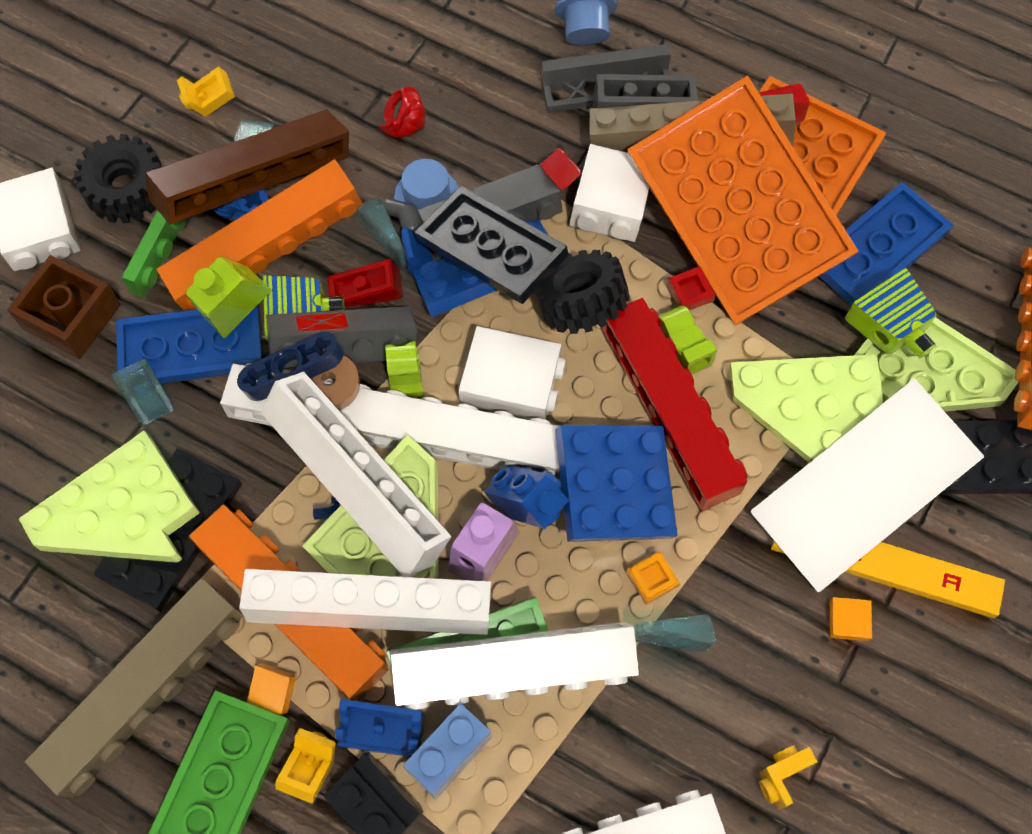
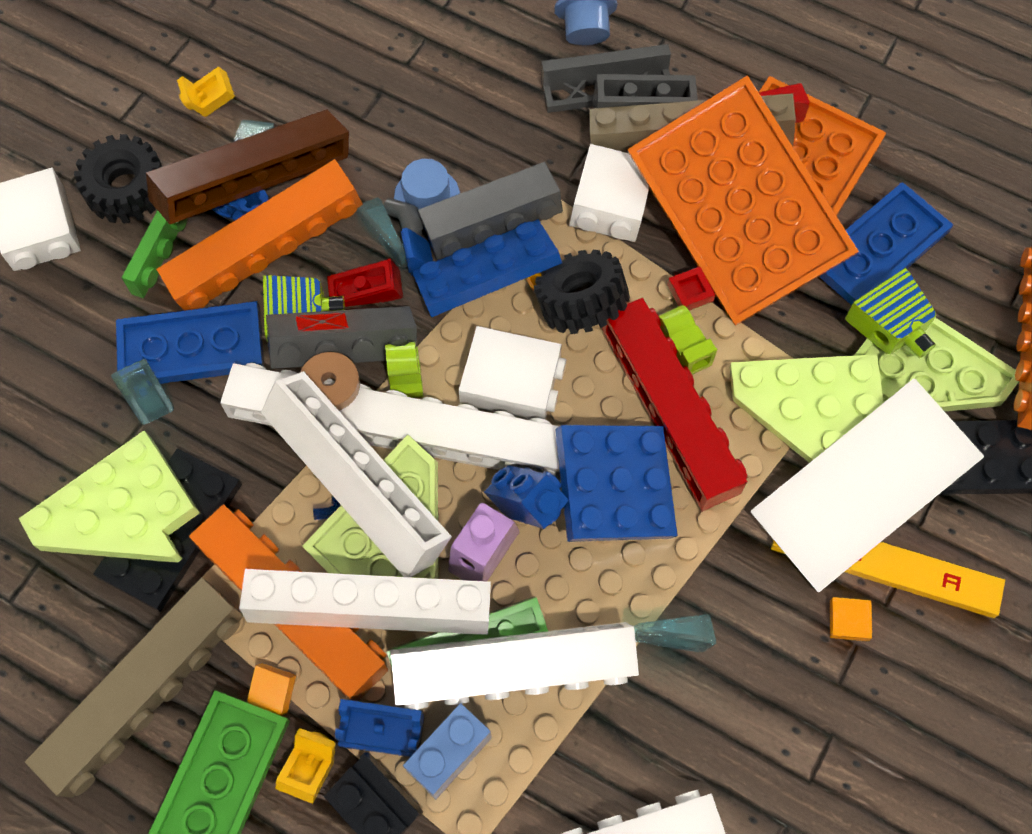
reddish brown brick [7,255,121,359] -> none
lime torso [185,256,272,338] -> none
dark blue beam [237,332,344,401] -> none
red piece [379,86,426,138] -> none
plate [415,186,569,304] -> none
red slope [541,148,582,190] -> none
light orange tile [626,551,680,605] -> none
yellow bracket [759,745,817,810] -> none

